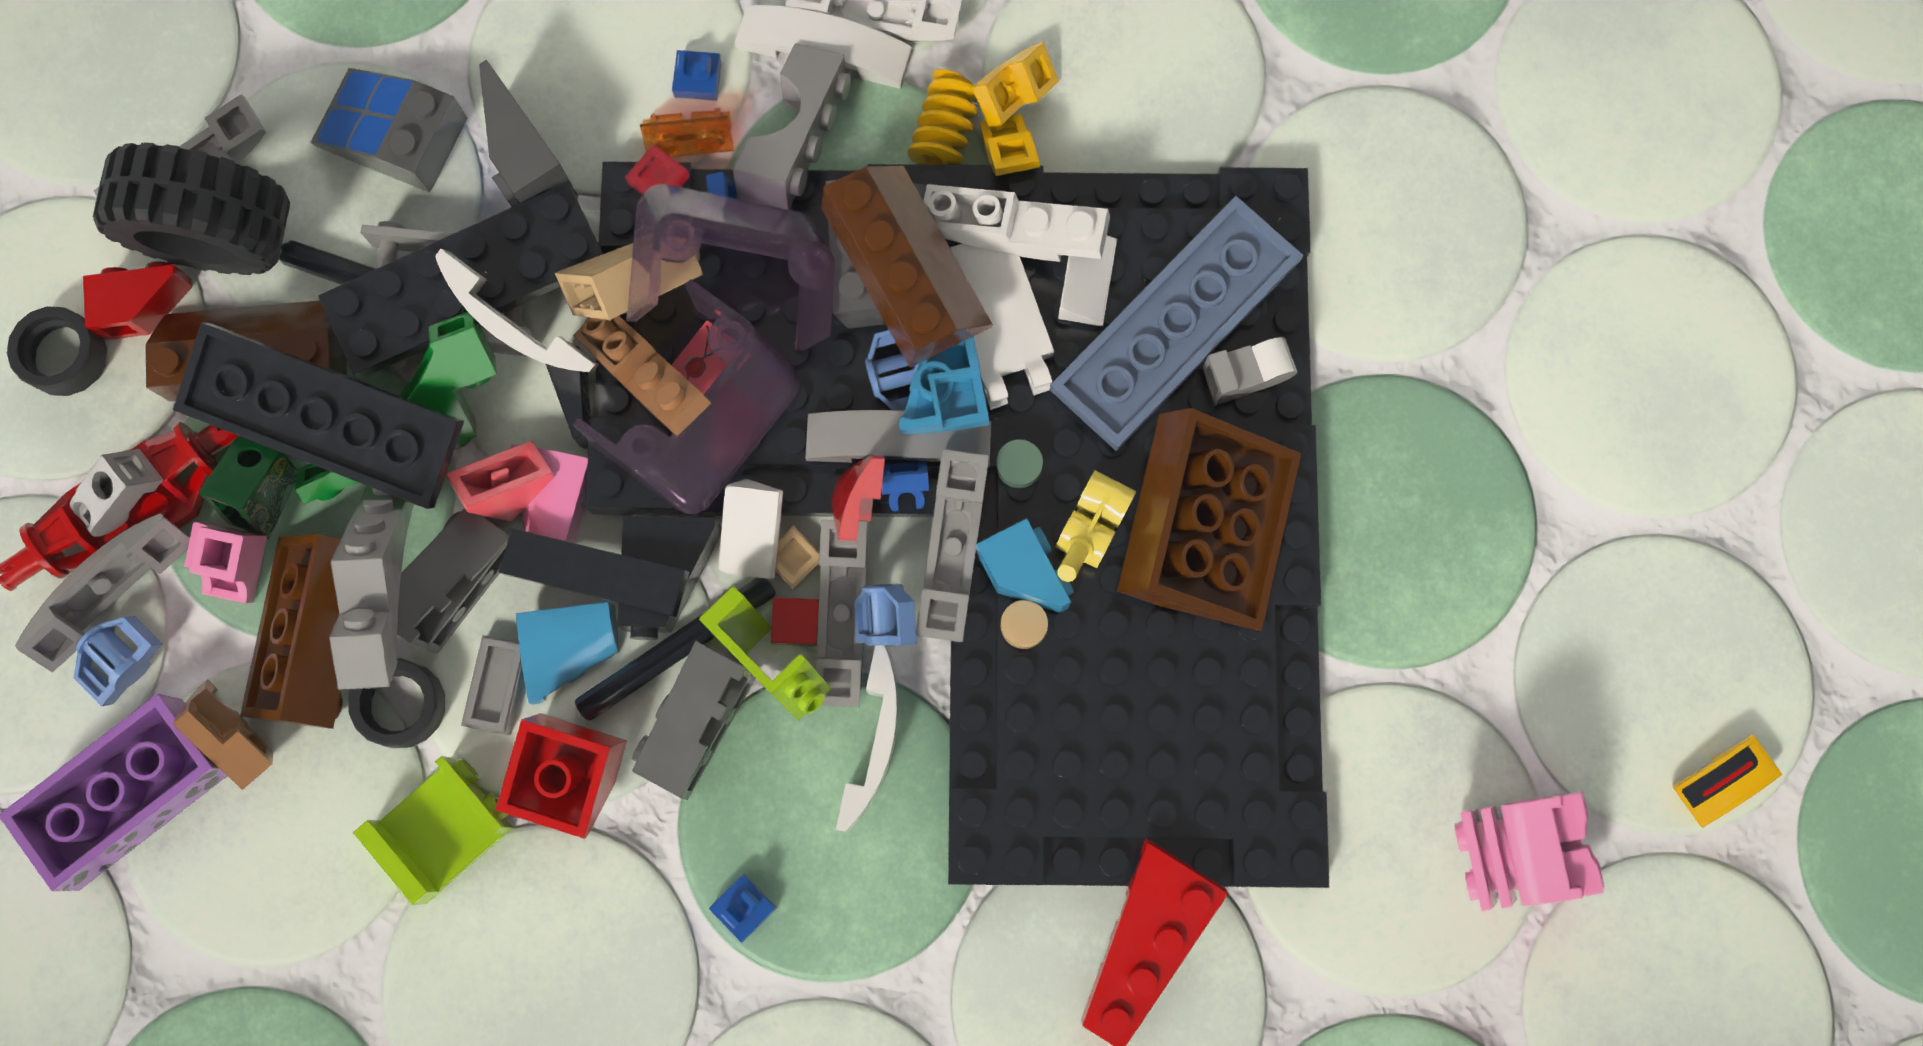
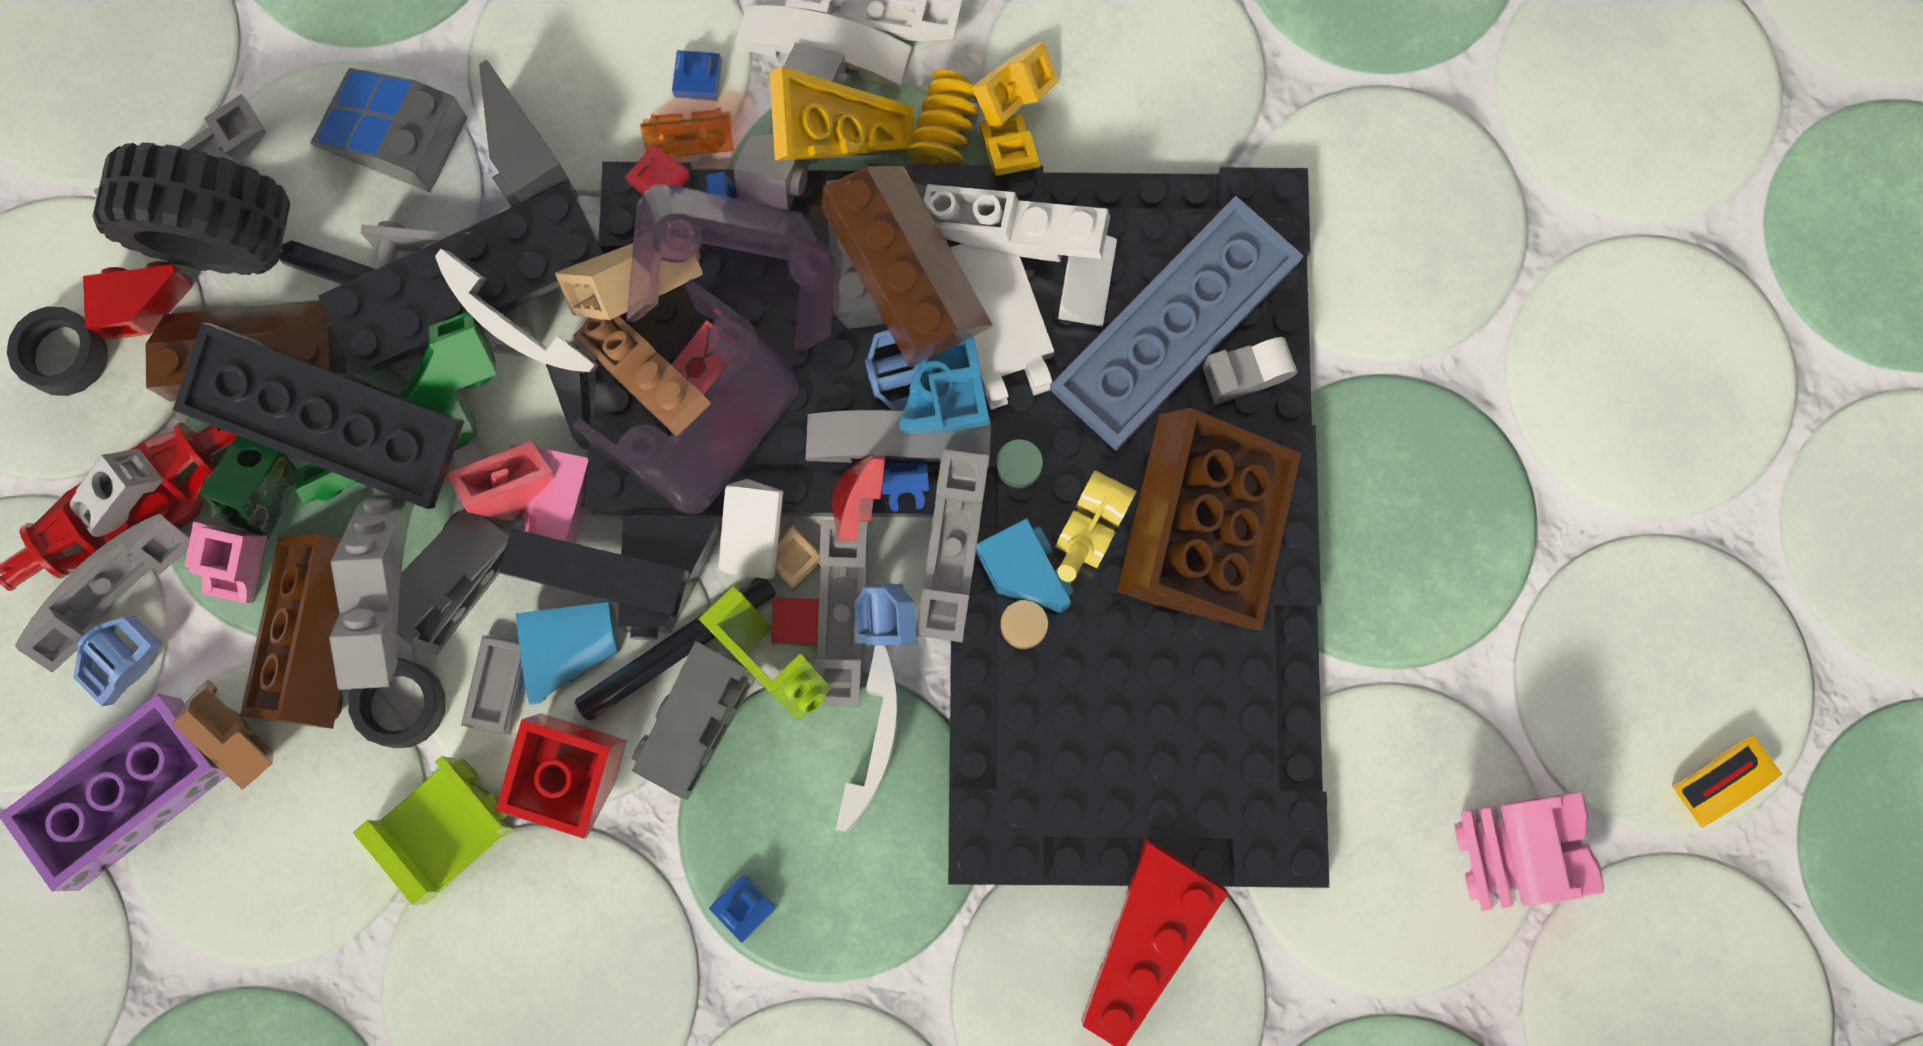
none -> yellow wing [770,66,915,161]

